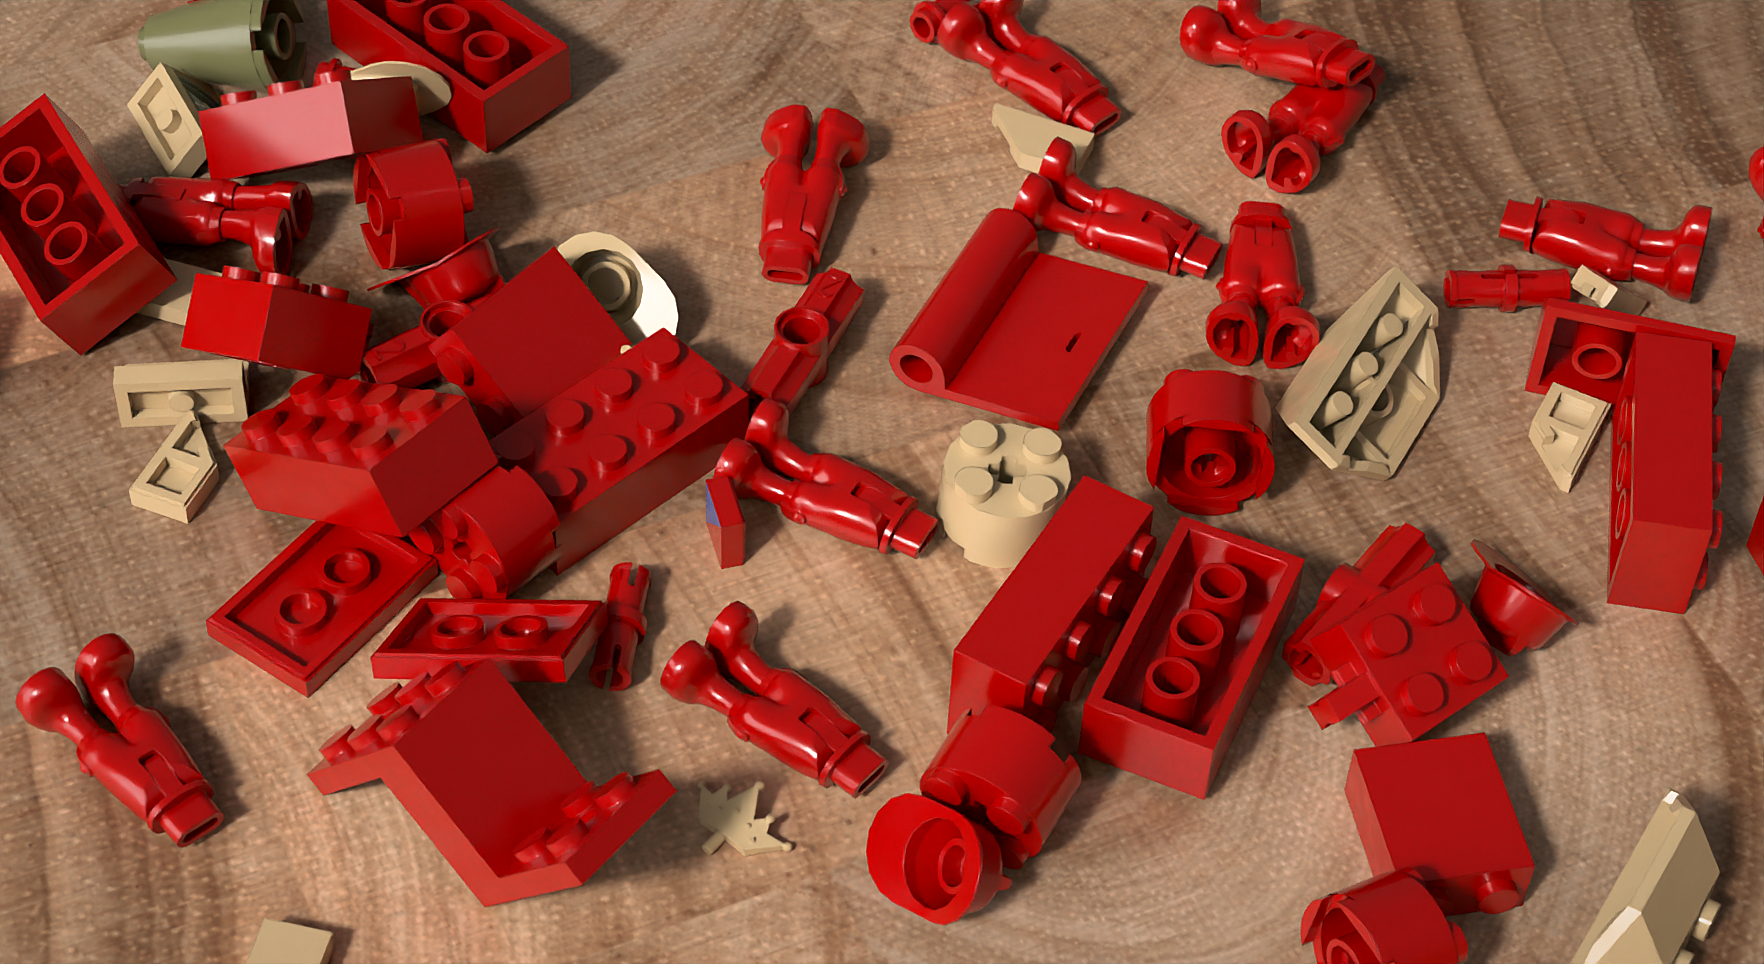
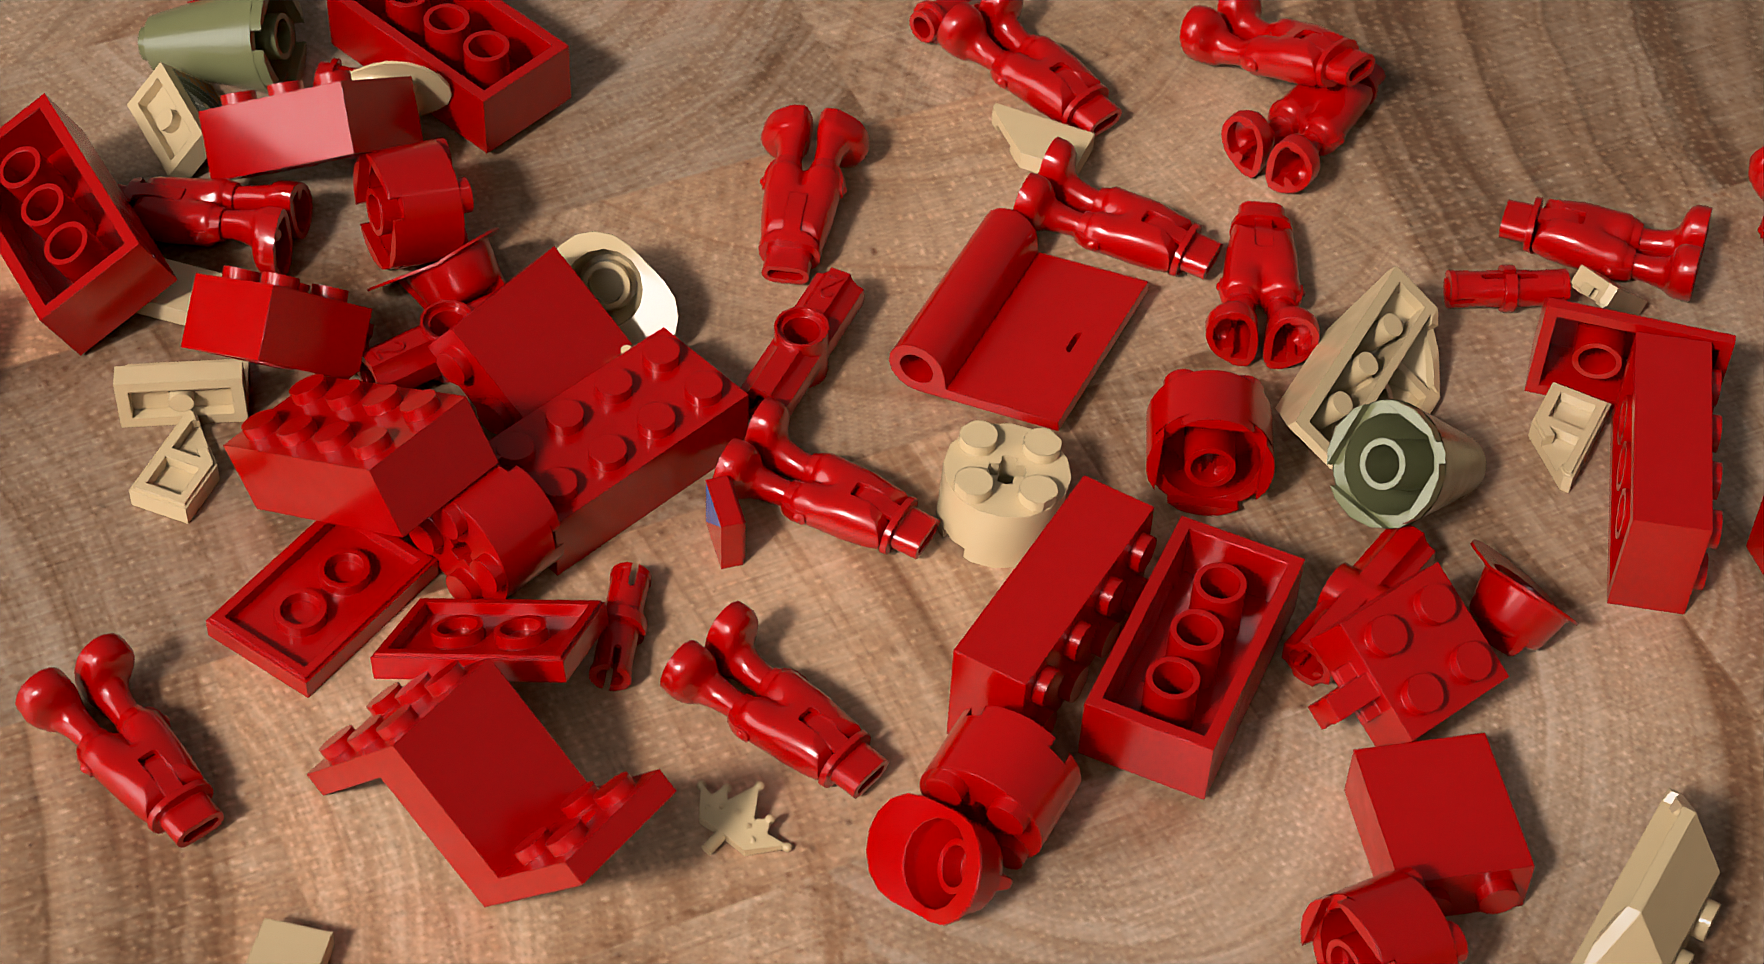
none -> olive cone [1327,399,1486,529]

